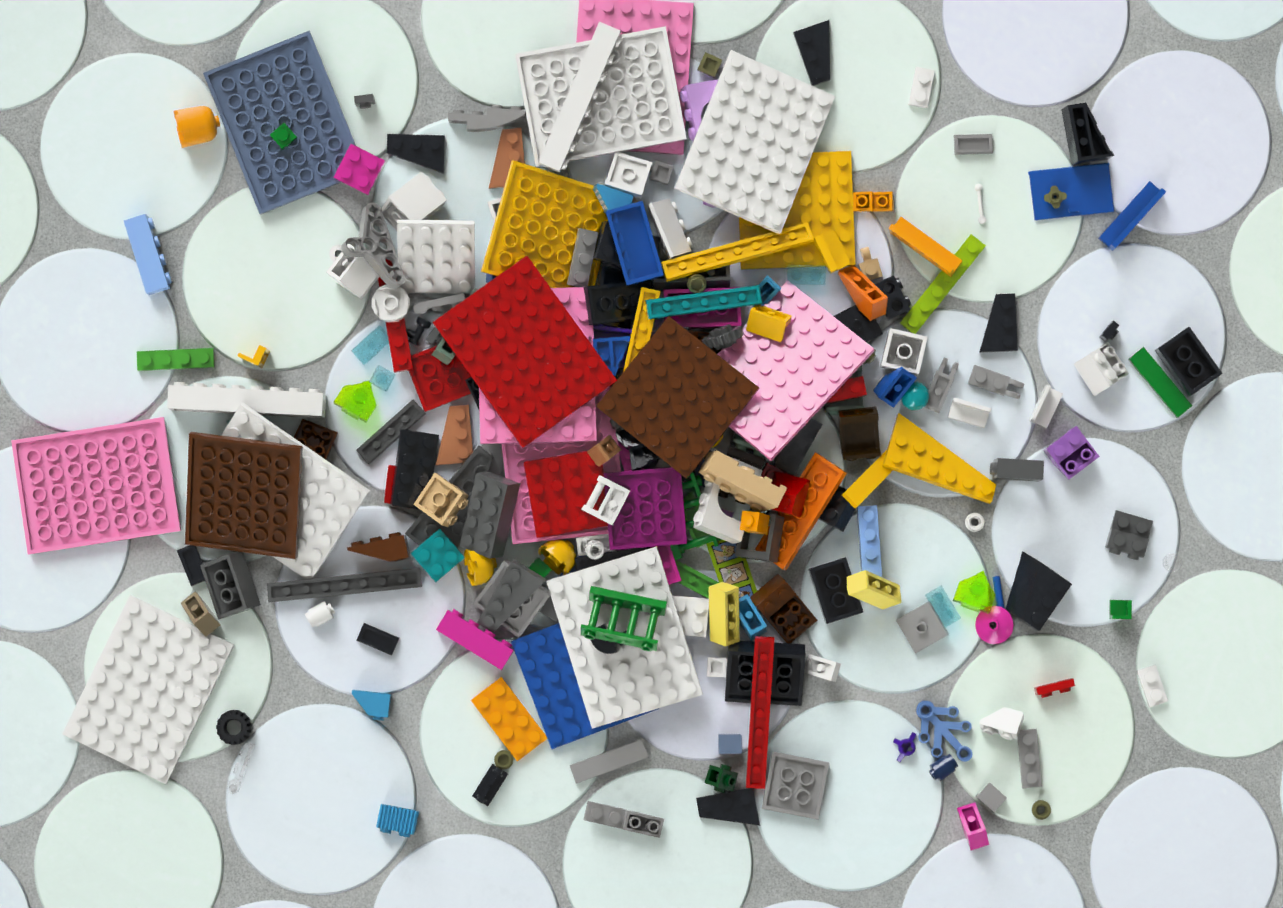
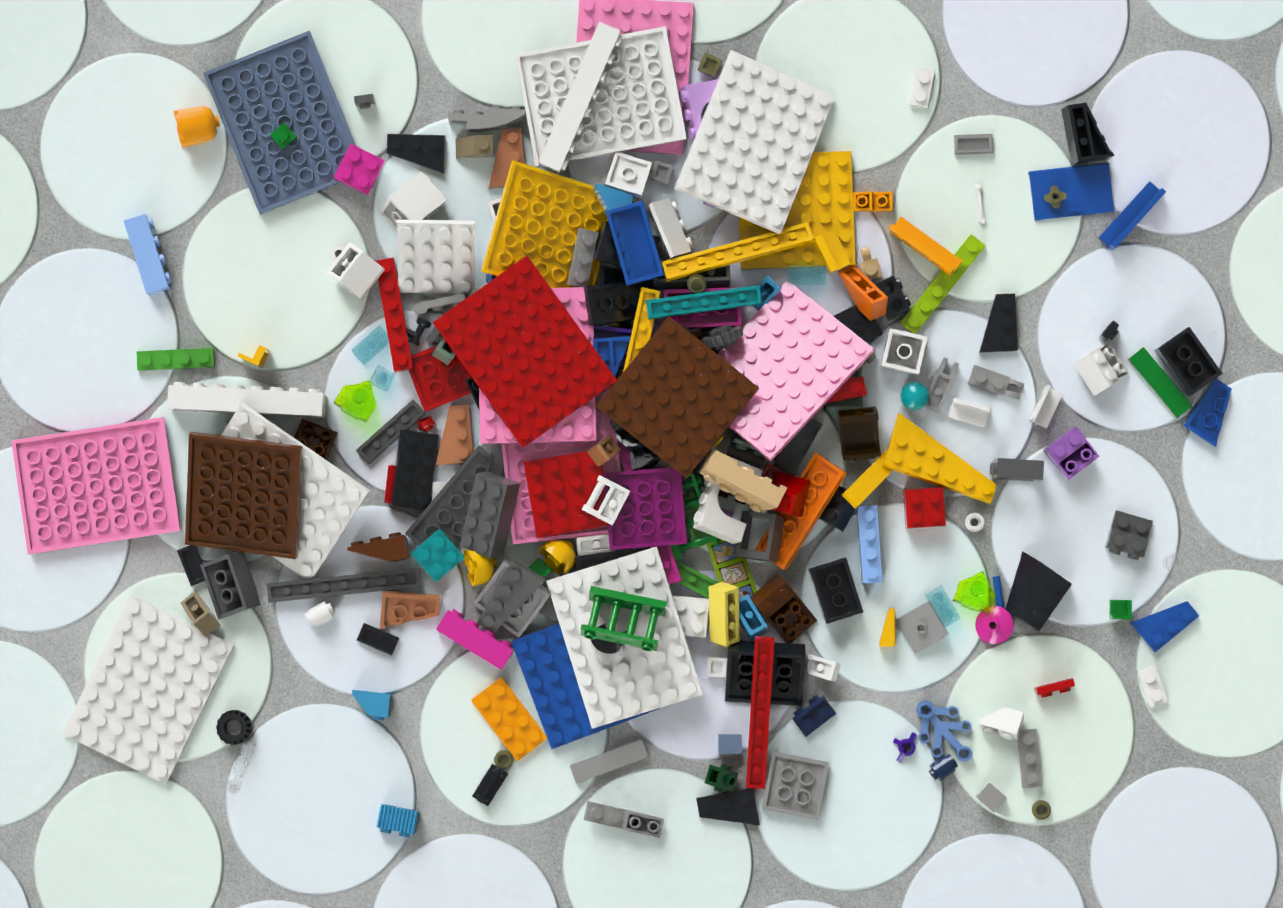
light grey beam [341,202,405,289] -> none
white tile [372,285,410,322] -> none
tan plate [413,473,469,527] -> none
white plate [585,540,605,560] -> none
light orange brick [740,511,770,535] -> none
yellow panel [746,305,792,342] -> none
black wing [793,20,830,86] -> none
light yellow brick [847,570,901,609] -> none
blue slope [873,367,917,408] -> none
dark pink slope [957,803,989,850] -> none
none -> nougat wing [380,591,440,629]
none -> red plate [417,416,436,432]
none -> dark tan slope [455,135,494,158]
none -> dark blue bracket [792,695,837,737]
none -> yellow slope [879,608,896,647]
none -> red brick [903,487,946,529]
none -> blue wing [1130,601,1199,652]
none -> blue wing [1183,378,1232,447]

